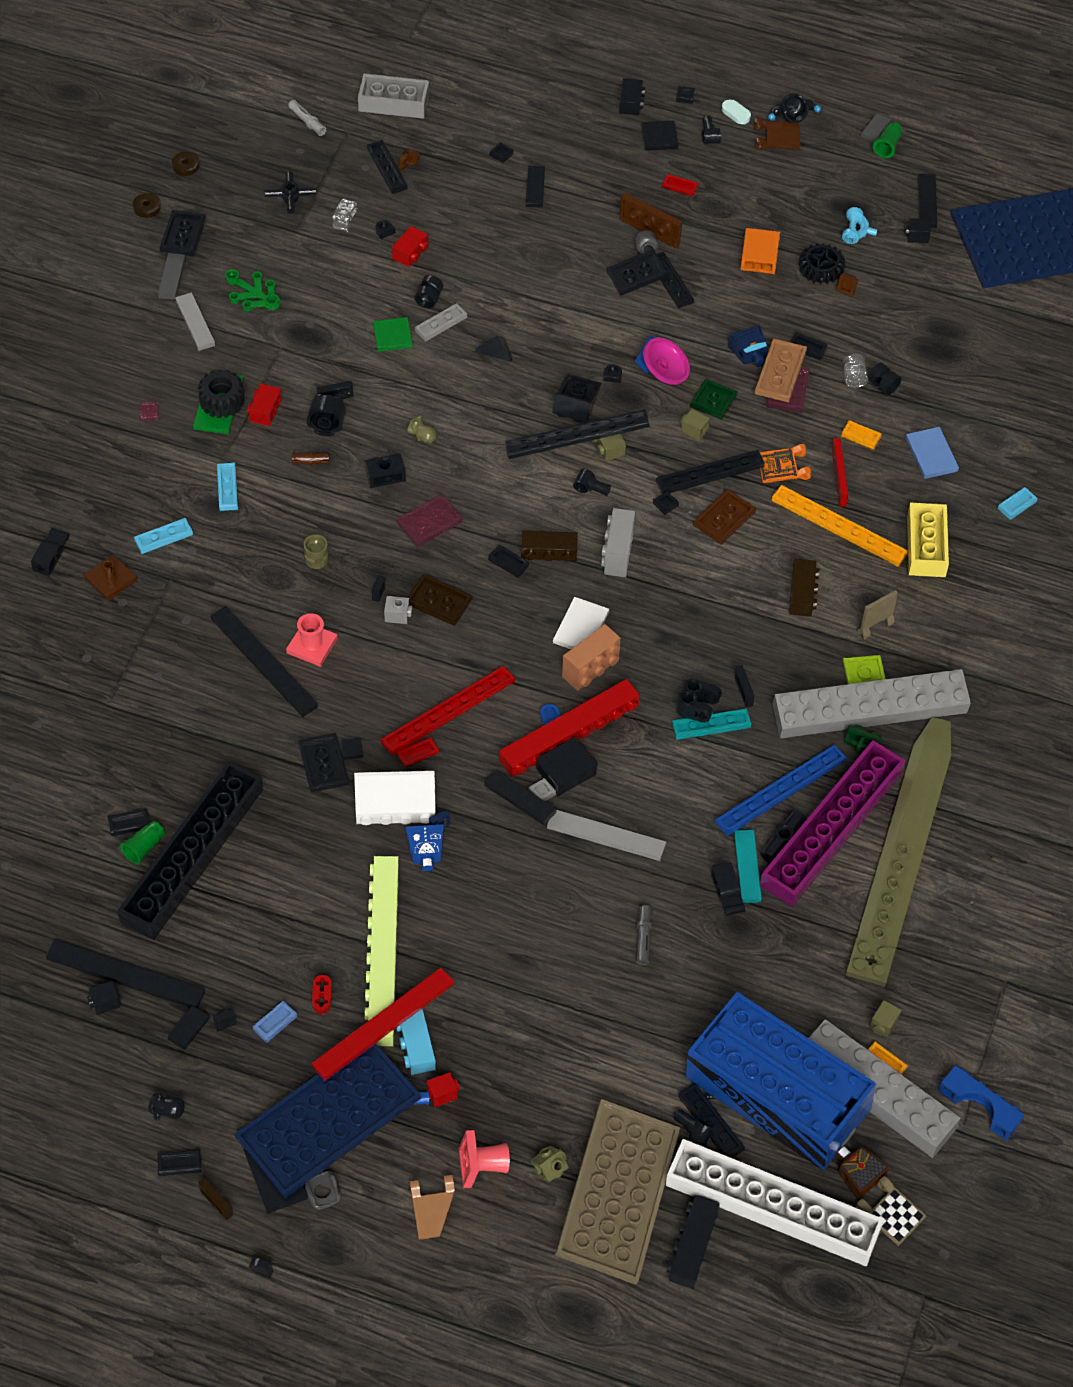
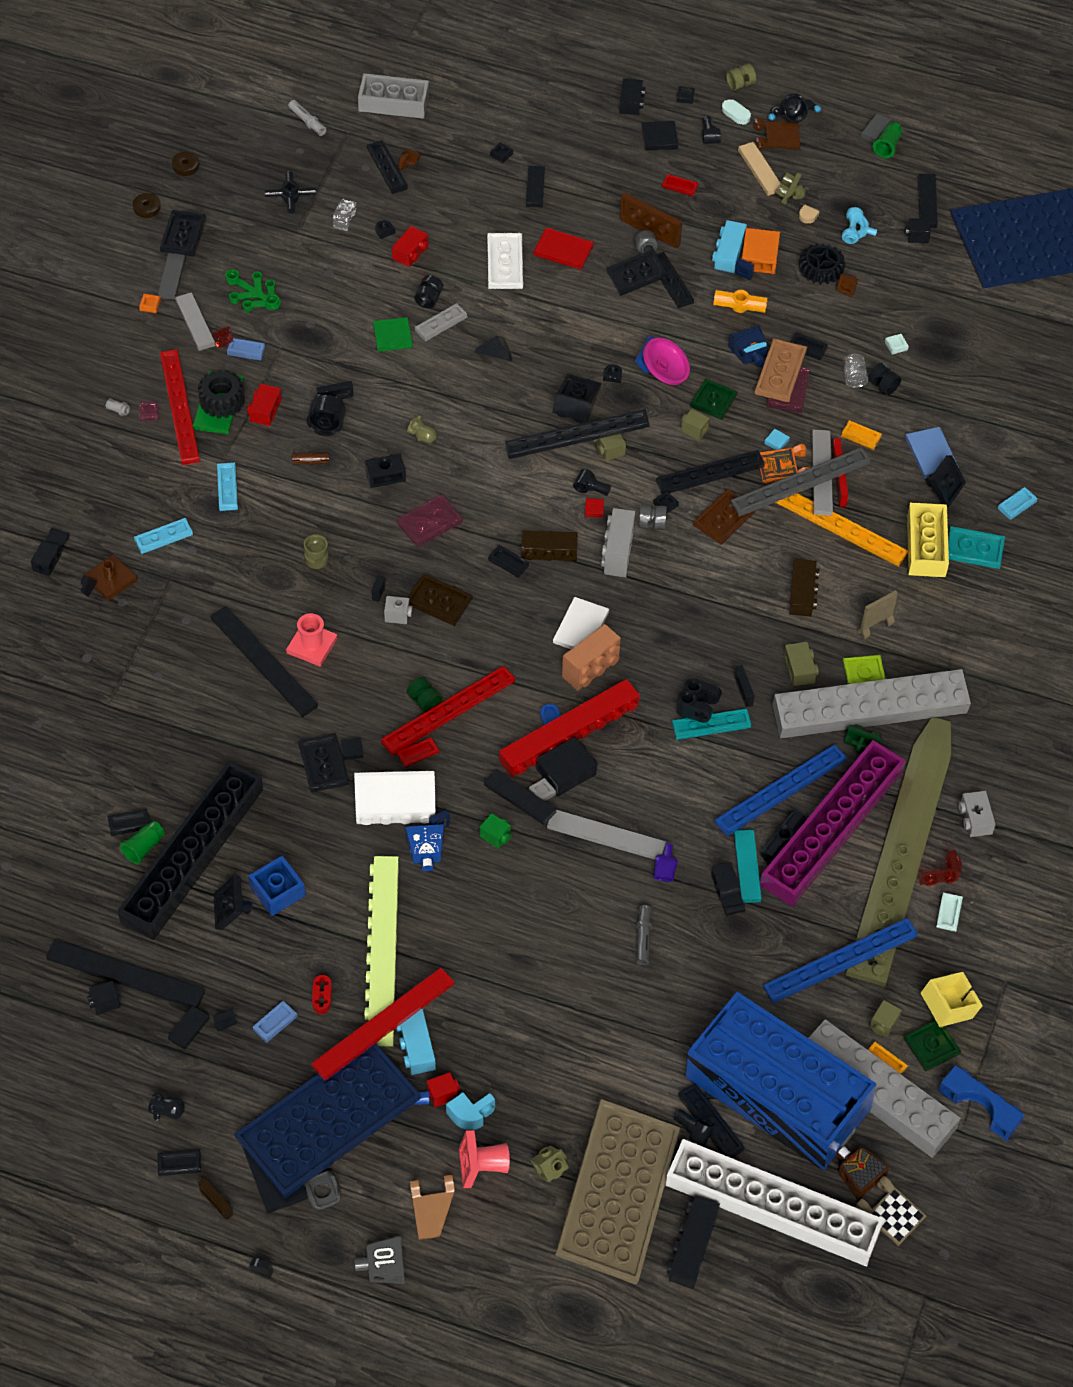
none -> black tile [81,576,98,597]
none -> light grey pin [106,398,130,416]
none -> orange tile [139,294,161,313]
none -> red tile [160,349,200,465]
none -> clear red tile [213,326,234,348]
none -> black tile [214,876,252,930]
none -> medium blue tile [227,338,266,361]
none -> blue brick [248,856,305,916]
none -> dark grey torso [354,1236,405,1284]
none -> dark green wheel [407,677,442,713]
none -> medium azure brick [446,1093,495,1130]
none -> green brick [480,813,511,849]
none -> white tile [488,233,523,289]
none -> red tile [534,227,594,270]
none -> red tile [585,498,604,518]
none -> dark grey wheel [639,504,667,530]
none -> dark purple piece [653,844,678,882]
none -> medium azure brick [712,220,747,273]
none -> light orange piece [713,290,768,313]
none -> olive wheel [726,63,756,91]
none -> dark grey tile [731,447,870,517]
none -> dark blue tile [735,258,754,280]
none -> tan tile [738,142,781,196]
none -> blue tile [763,918,918,1004]
none -> medium azure tile [764,429,790,450]
none -> olive hips [776,172,805,204]
none -> olive brick [784,642,819,687]
none -> tan tile [799,204,819,223]
none -> light grey tile [812,429,833,516]
none -> light aqua tile [885,334,908,355]
none -> dark green tile [903,1020,961,1072]
none -> clear red bracket [919,850,962,886]
none -> light yellow piece [921,972,983,1027]
none -> black tile [927,455,966,507]
none -> light aqua tile [936,892,963,932]
none -> teal tile [948,526,1005,569]
none -> light grey brick [959,791,995,837]

